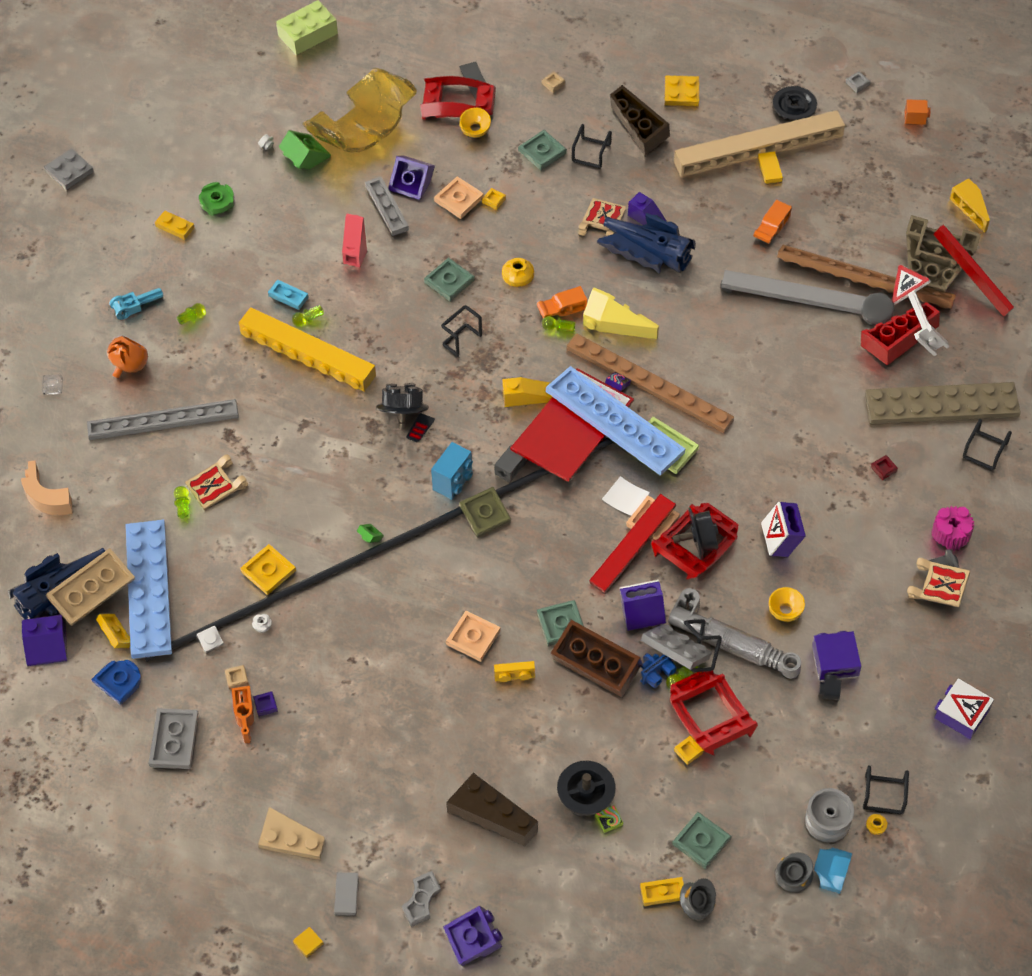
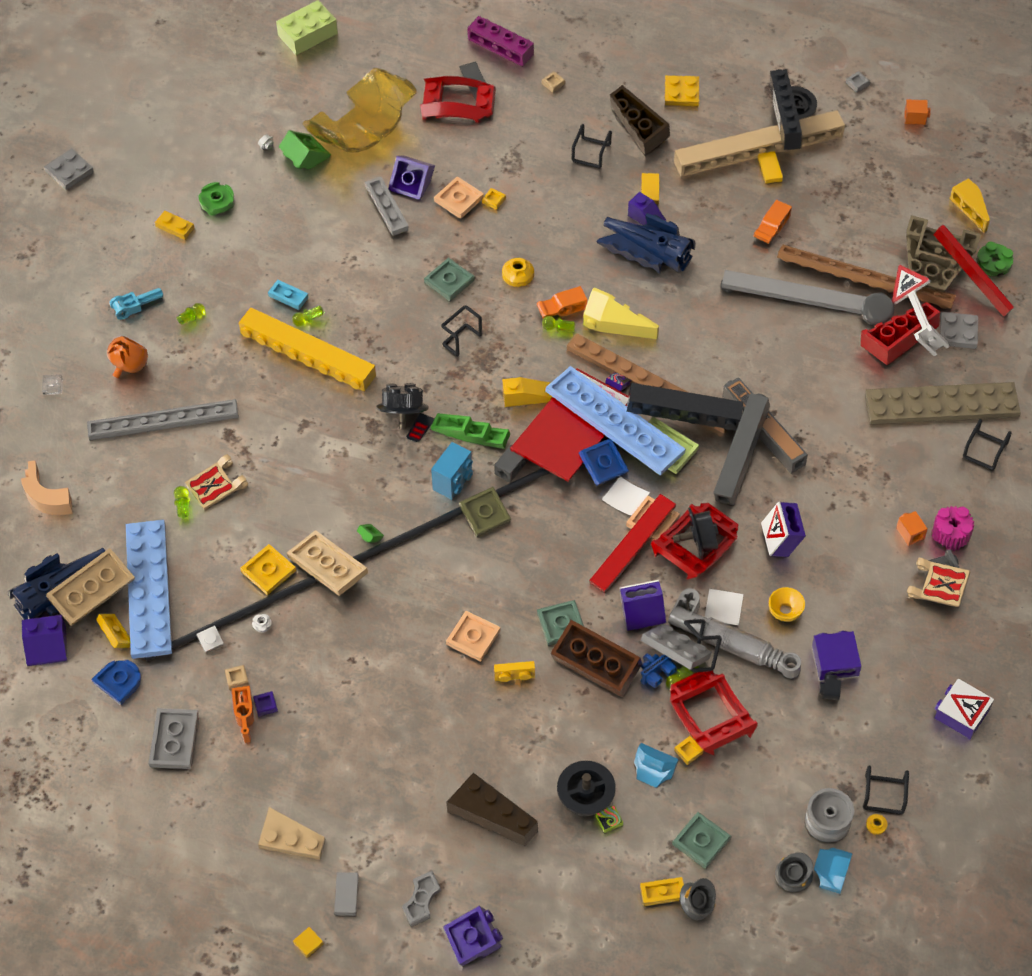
coral slope [342,213,367,267] -> none
yellow piece [459,108,491,138] -> none
sand green tile [518,130,567,170] -> none
flag [578,198,626,236] -> none
dark red tile [871,455,898,480] -> none
none -> tan plate [287,530,368,596]
none -> bright green slope [431,413,511,449]
none -> magenta brick [467,16,534,67]
none -> blue tile [579,439,629,486]
none -> black brick [626,383,743,430]
none -> dark azure slope [634,743,679,788]
none -> yellow tile [641,173,659,204]
none -> white sticker [705,589,743,626]
none -> dark grey brick [713,393,770,506]
none -> brick [722,377,808,474]
none -> black brick [770,69,802,150]
none -> orange brick [896,511,928,546]
none -> light grey plate [940,312,978,349]
none -> bright green plate [976,242,1014,276]

